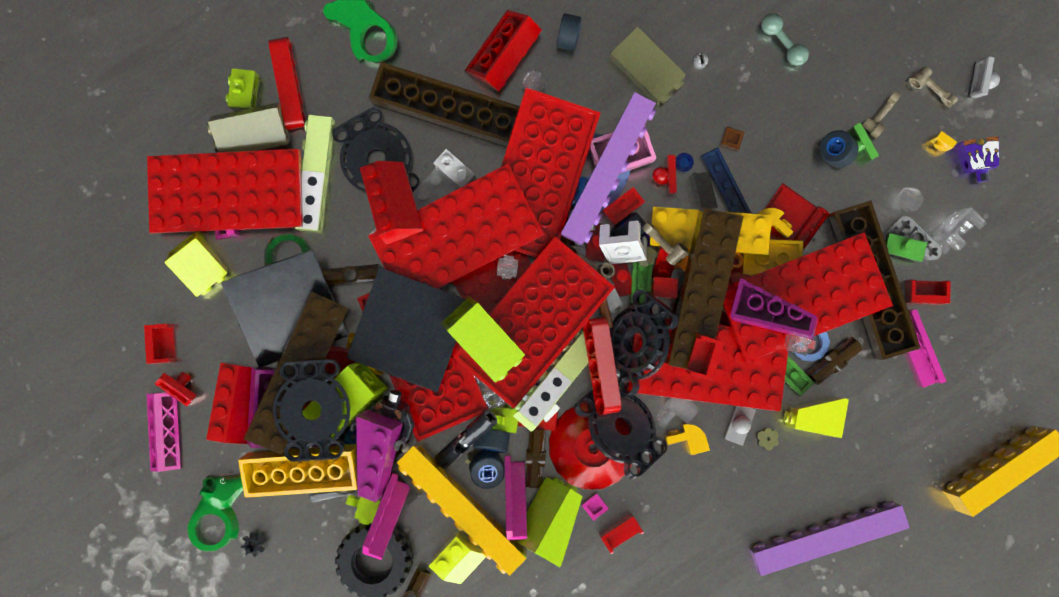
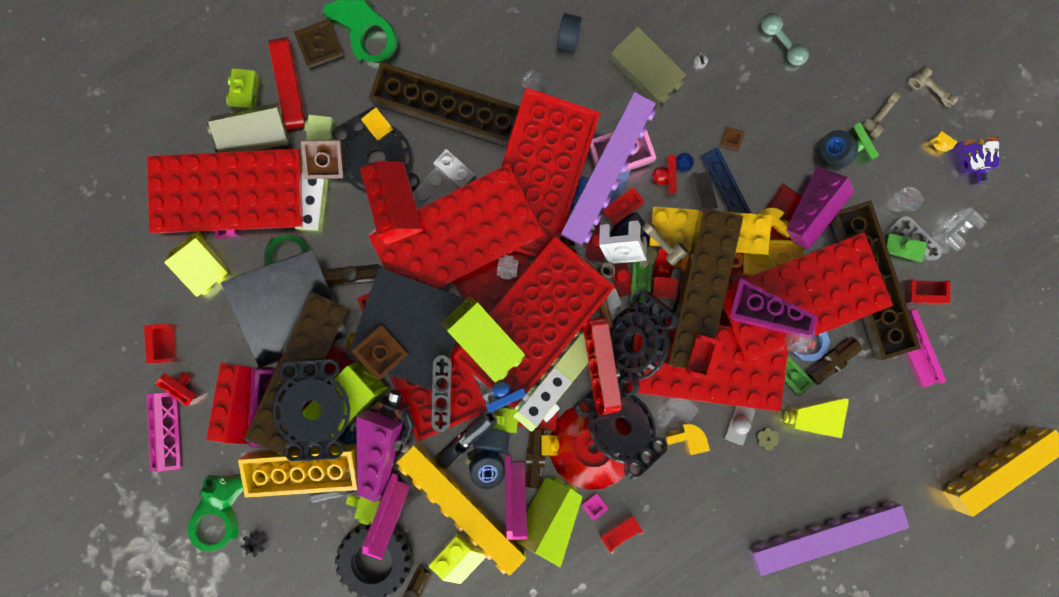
red slope [464,10,542,91] -> none
light grey tile [970,56,1000,99] -> none
none -> dark brown plate [294,18,344,68]
none -> reddish brown slope [301,140,344,179]
none -> reddish brown slope [352,325,408,381]
none -> yellow panel [361,108,393,140]
none -> dark grey beam [432,354,452,432]
none -> blue tile [486,381,526,412]
none -> yellow plate [542,435,559,456]
none -> magenta wedge [786,167,854,250]

